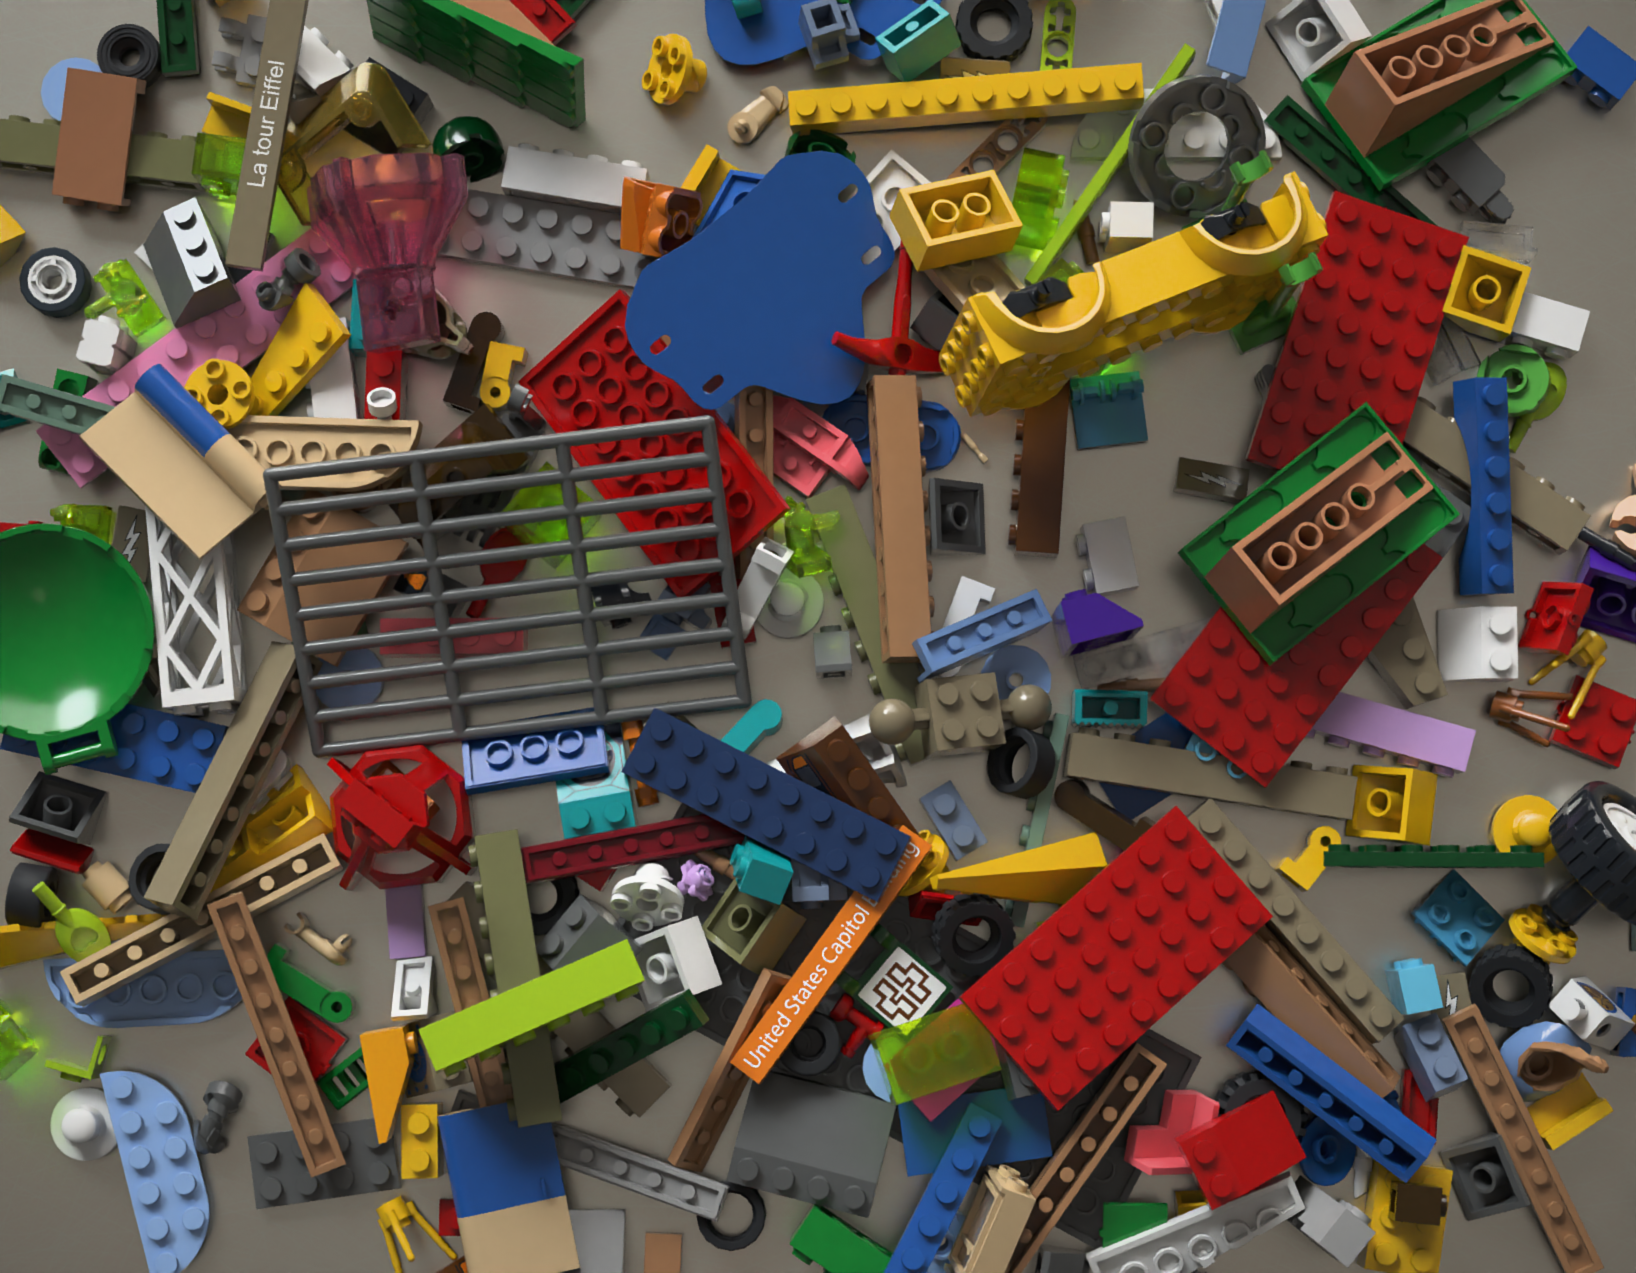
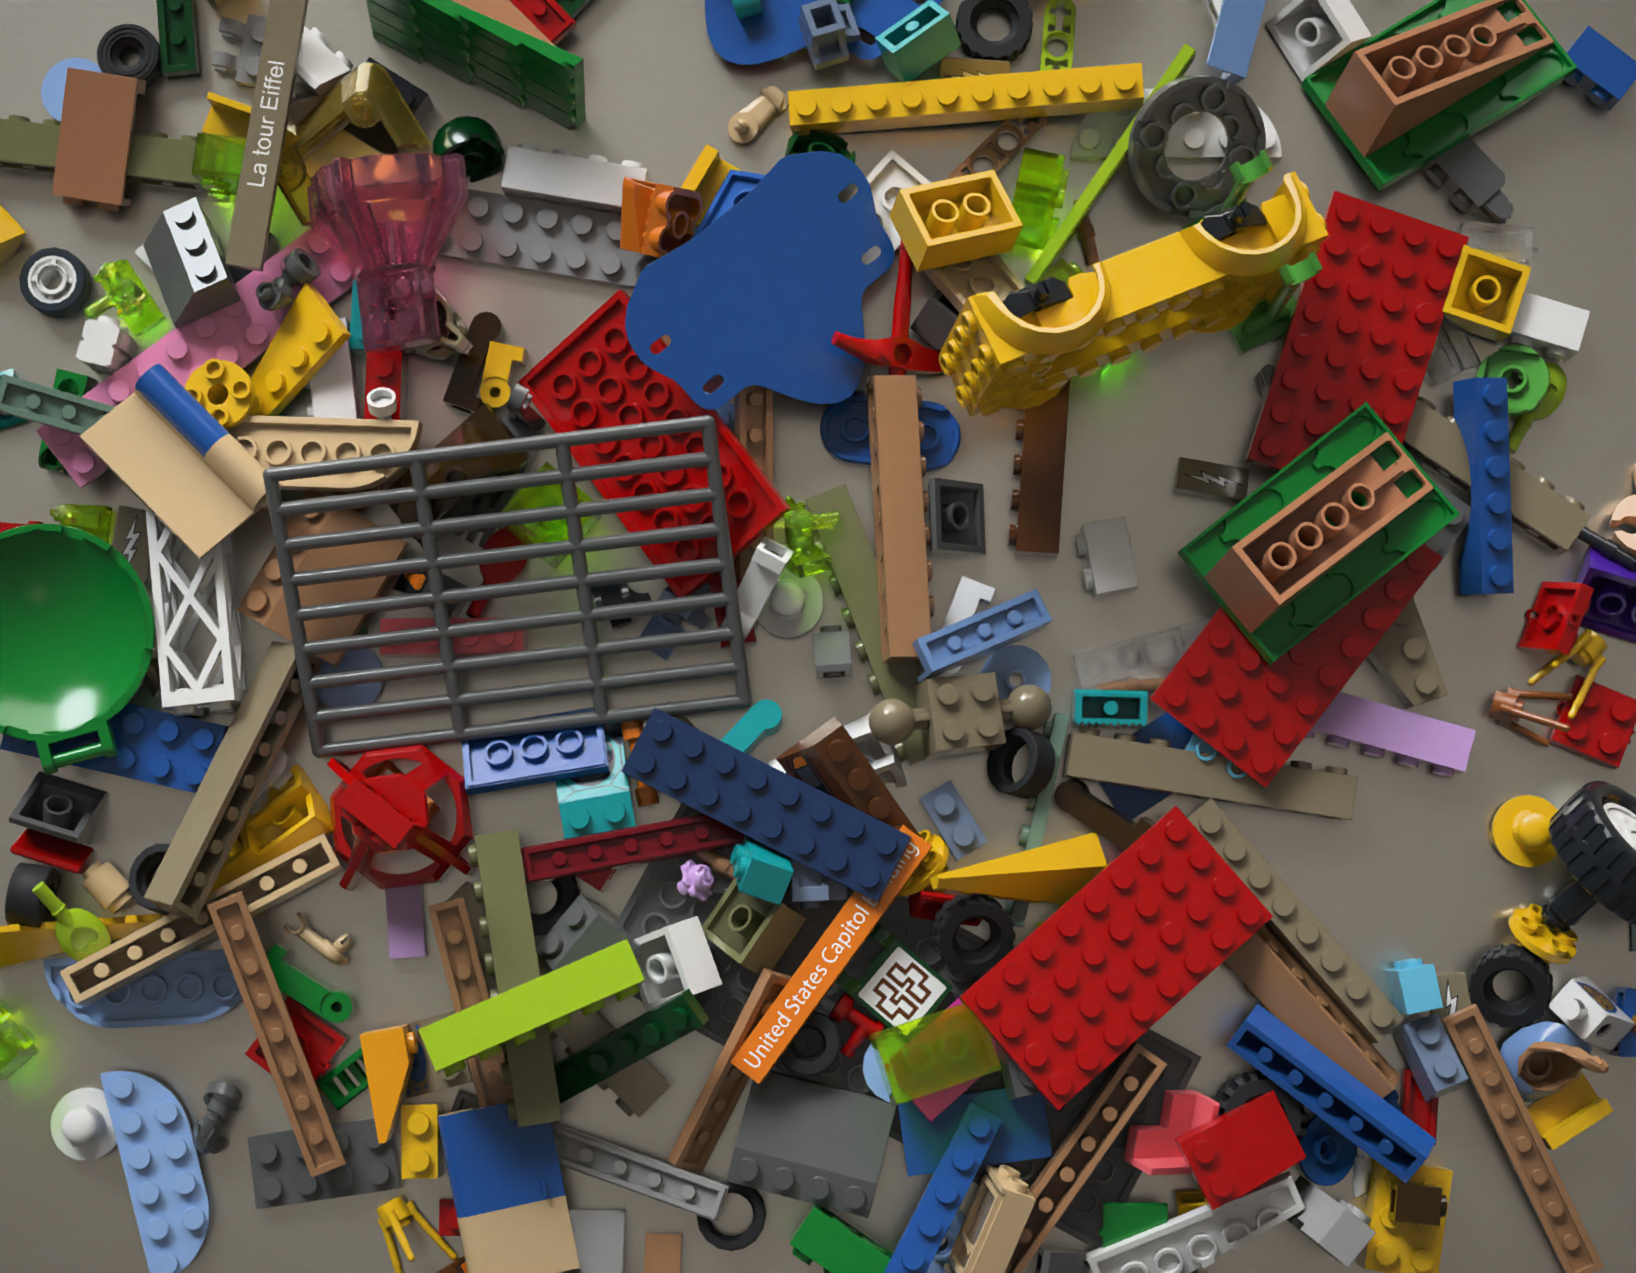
lime bracket [44,1035,112,1083] -> none
white slope [391,956,438,1021] -> none
white plate [610,863,684,931] -> none
yellow plate [642,34,707,105] -> none
coral plate [773,395,869,498] -> none
tan piece [961,433,989,464] -> none
dark purple slope [1051,589,1144,658] -> none
dark azure hinge [1070,371,1148,449] -> none
white brick [1098,202,1154,253] -> none
dark green plate [1263,95,1438,226] -> none
yellow leg [1274,826,1341,892] -> none
dark green plate [1323,844,1544,869] -> none
yellow slope [1345,765,1438,846] -> none
dark azure hinge [1411,869,1505,966] -> none
white slope [1436,606,1518,682] -> none
dark grey slope [1440,1132,1530,1221] -> none

